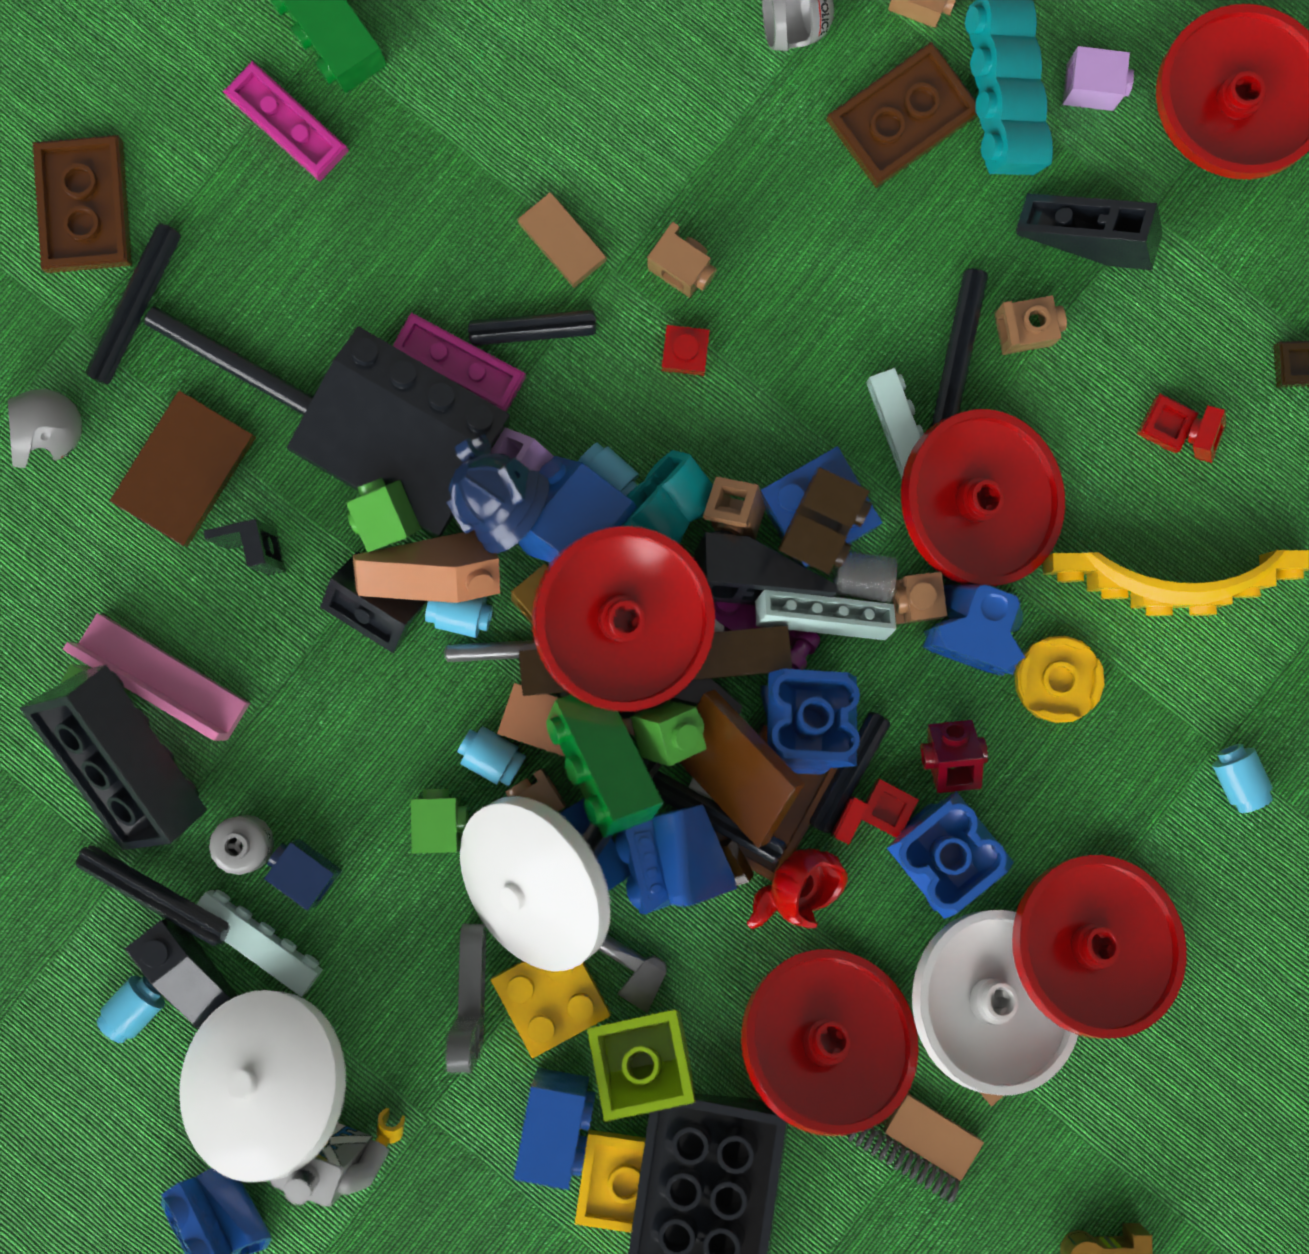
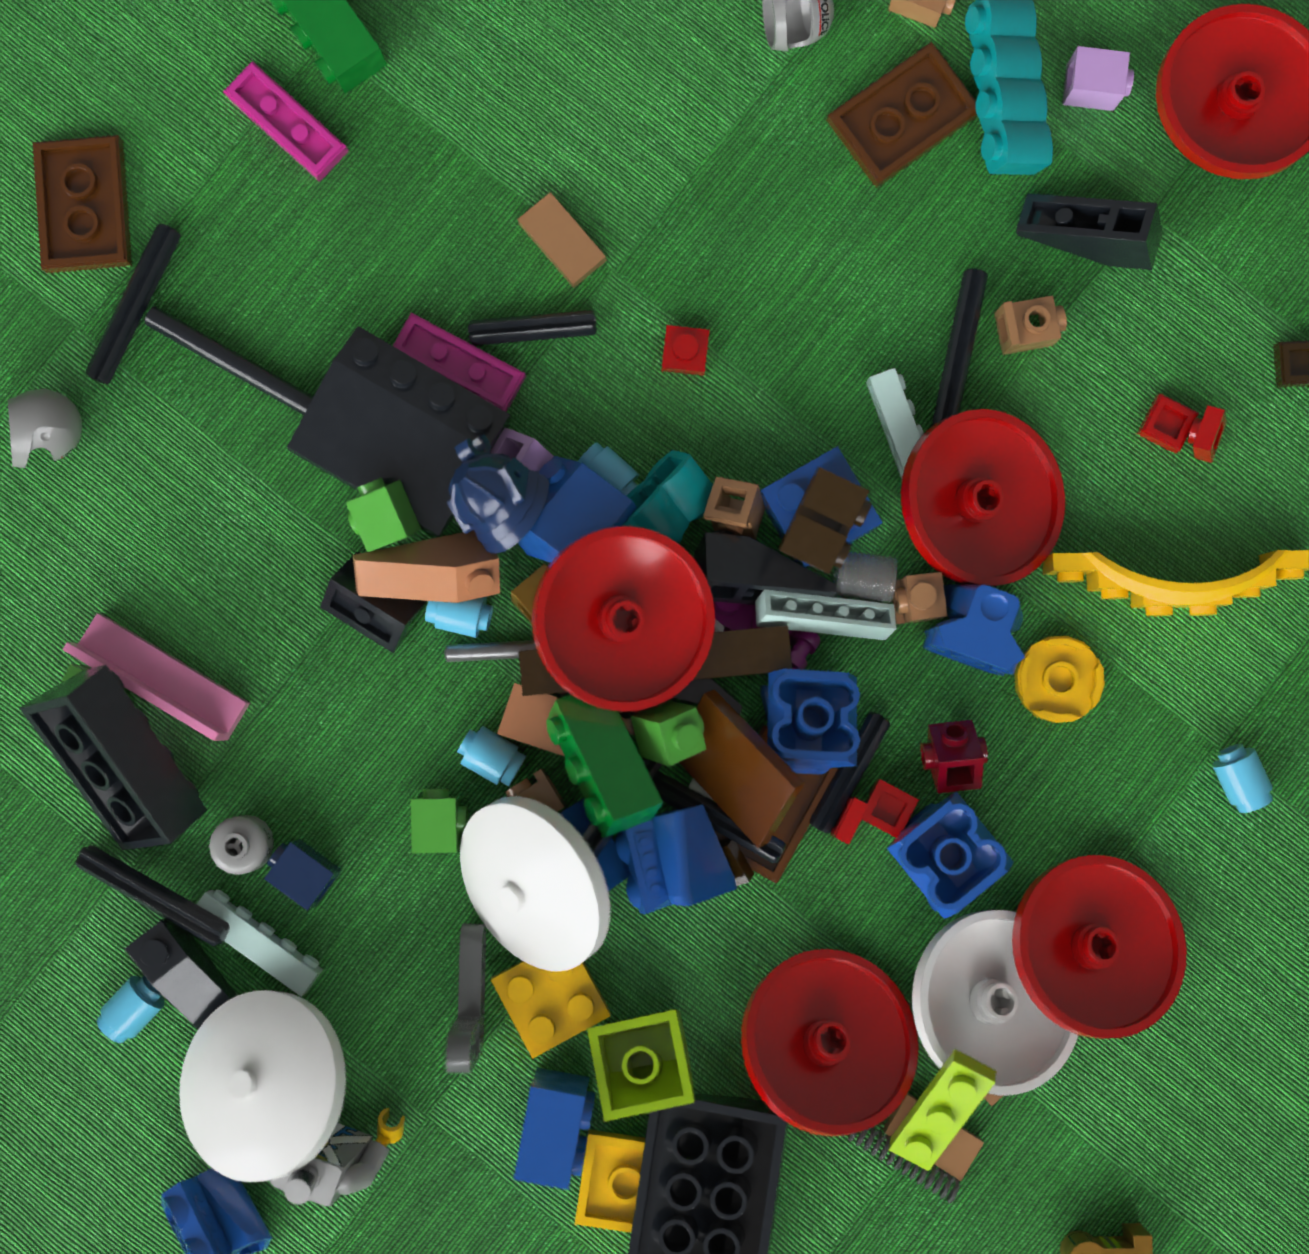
reddish brown tile [109,391,256,548] -> none
black panel [203,519,286,575] -> none
flat silver piece [598,934,667,1013] -> none
medium nougat brick [647,222,717,298] -> none
red hair [746,848,848,929] -> none
none -> lime plate [888,1049,996,1171]

